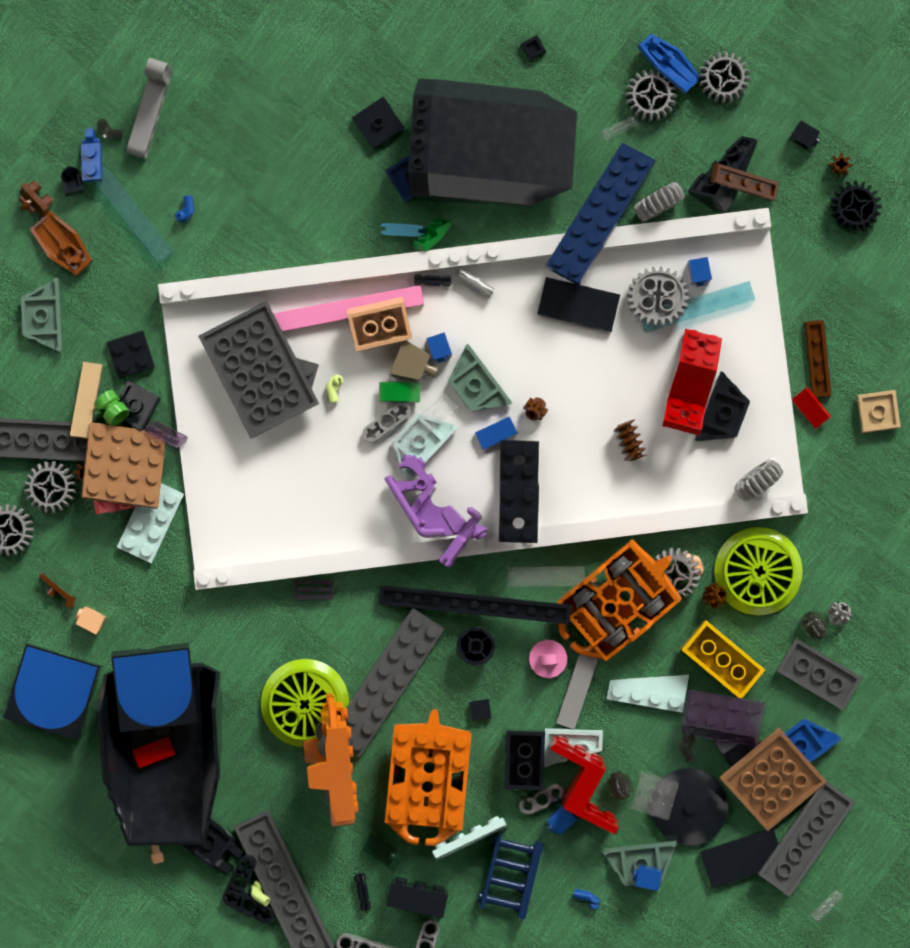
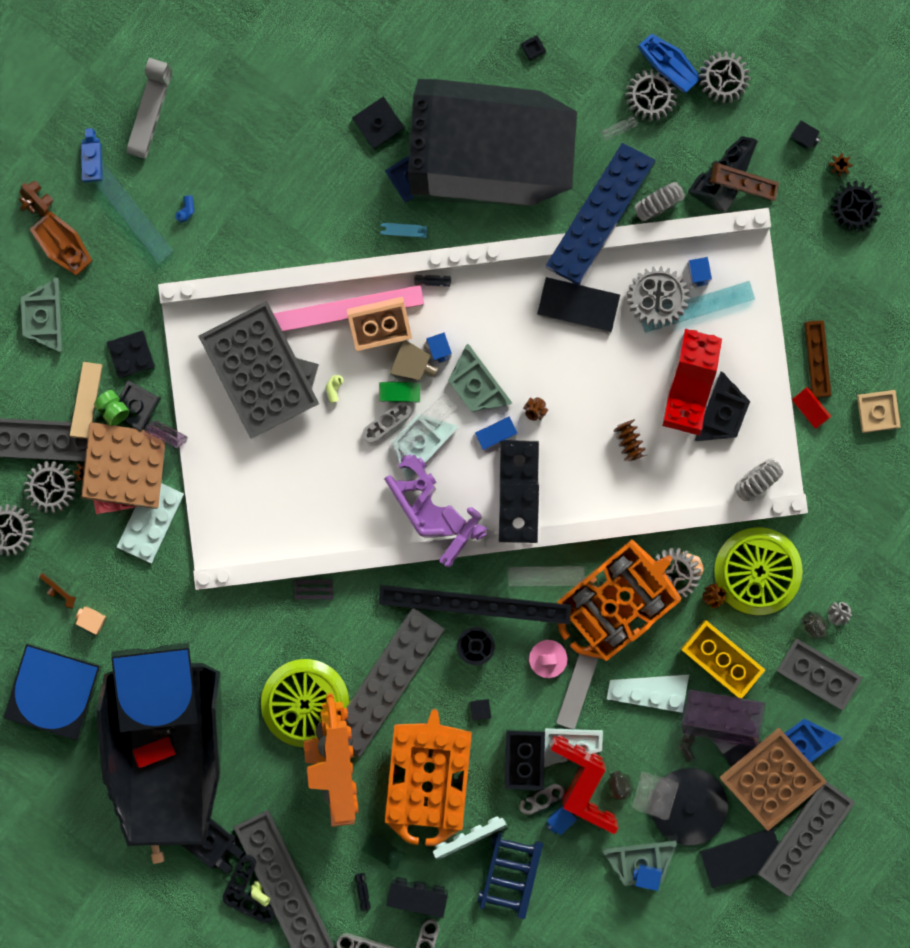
black plate [61,166,85,197] -> none
clear smoke arm [97,119,123,139] -> none
green slope [412,218,451,251] -> none
light grey pin [456,269,495,299] -> none
blue arm [573,889,600,910] -> none
clear axle [811,889,843,922] -> none

